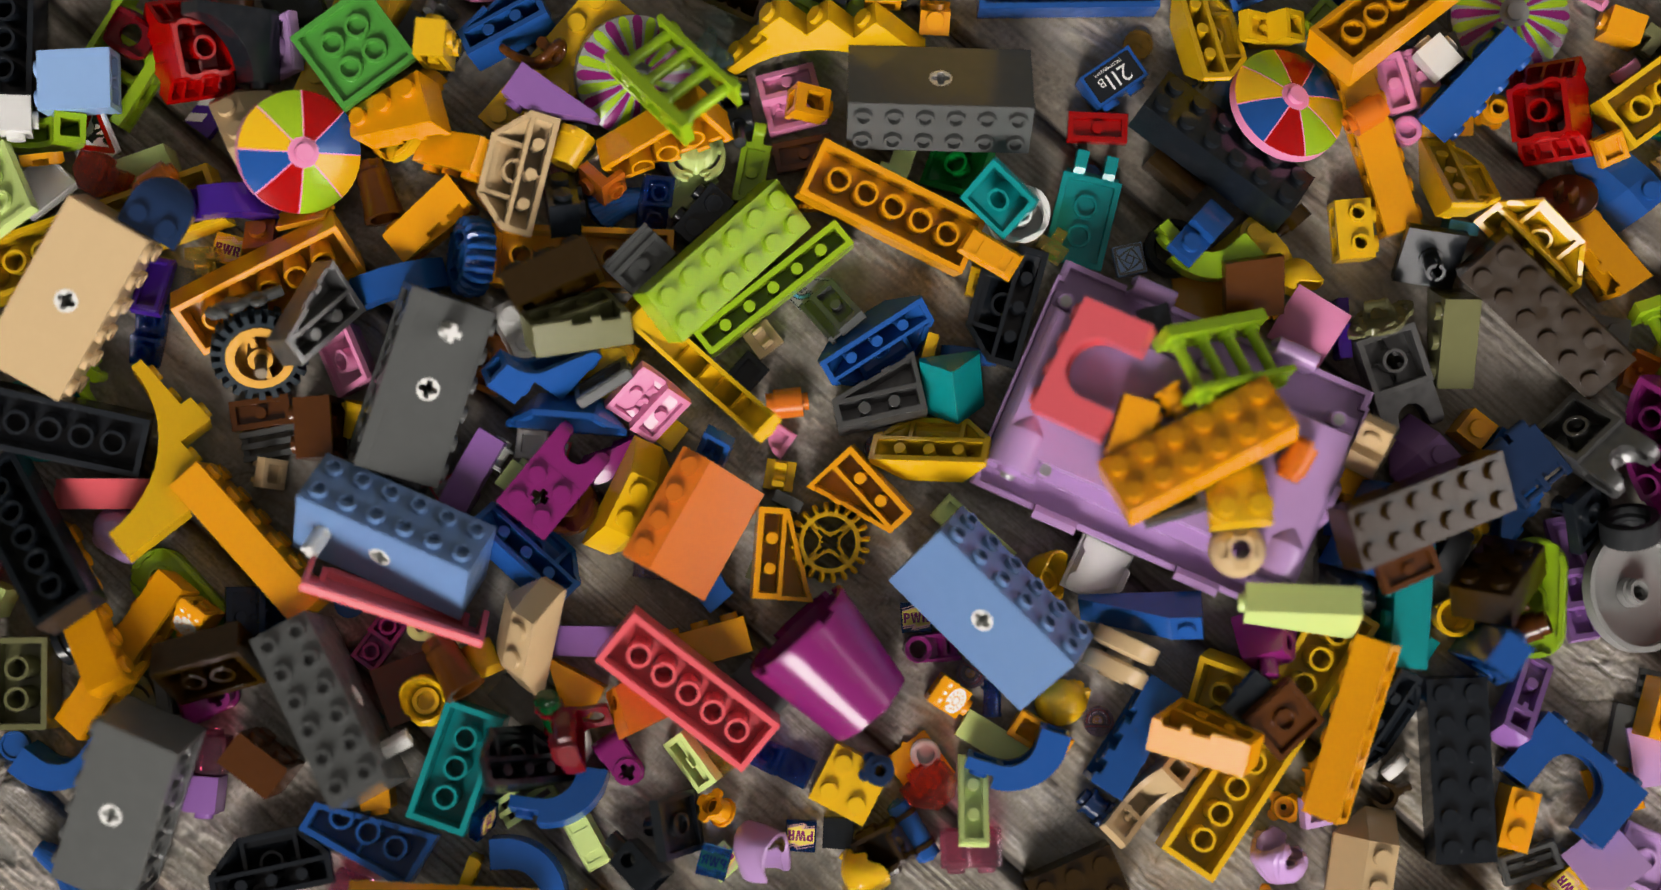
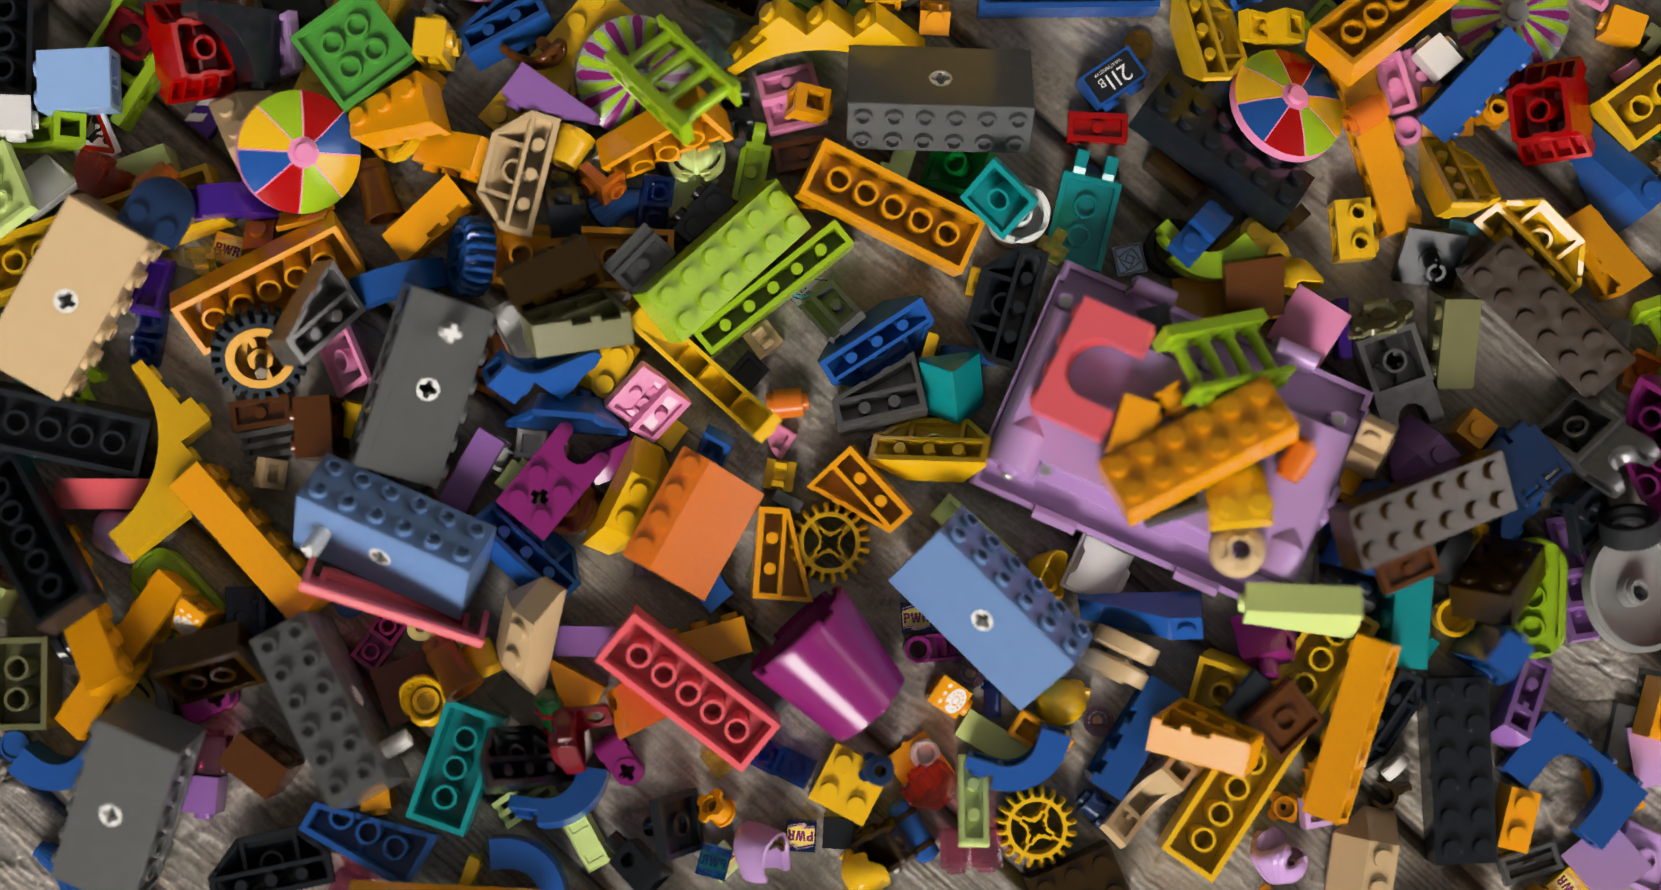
light orange tile [18,151,65,167] -> none
dark grey animal [204,284,285,320] -> none
clear blue tile [469,799,499,843] -> none
dark grey tile [574,356,634,409] -> none
yellowish green tile [663,729,723,794] -> none
light orange tile [956,225,1024,282] -> none
reddish brown piece [1507,603,1553,643] -> none
reddish brown piece [1534,174,1599,222] -> none
light orange tile [1589,128,1631,169] -> none
none -> yellow gear [994,784,1077,868]

